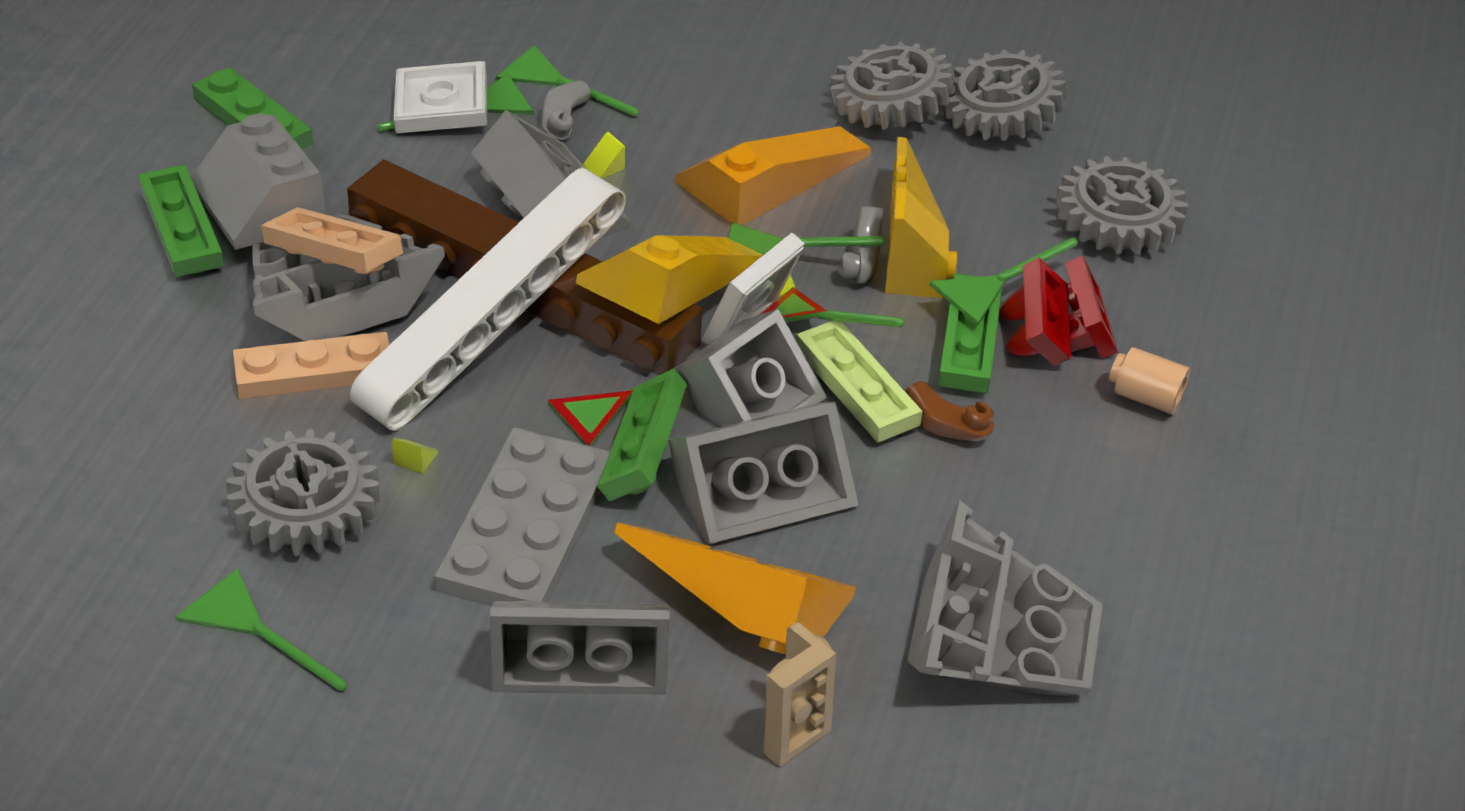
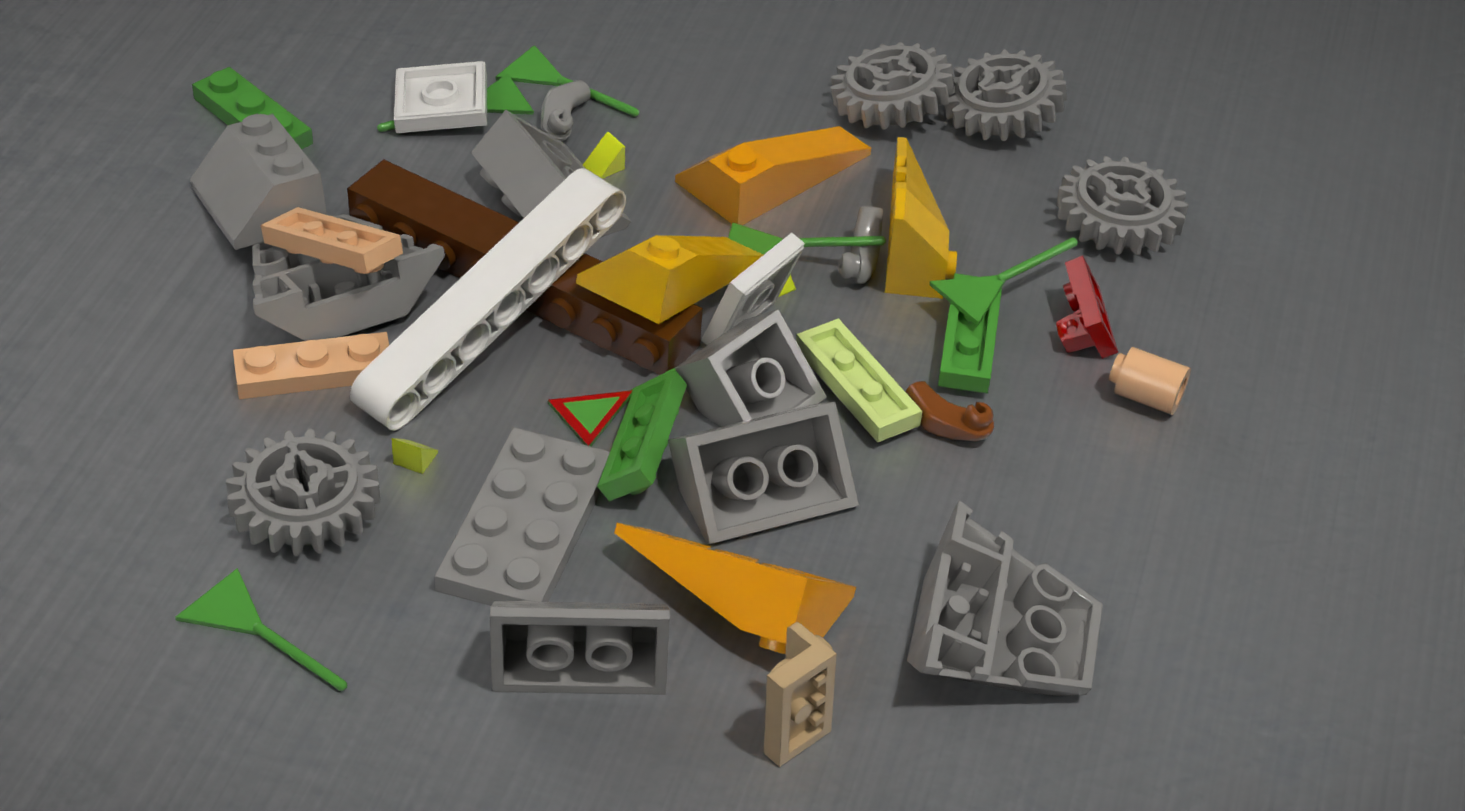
bright green plate [138,164,224,277] -> none
bright green piece [760,287,904,328] -> none
red tile [998,257,1071,366] -> none

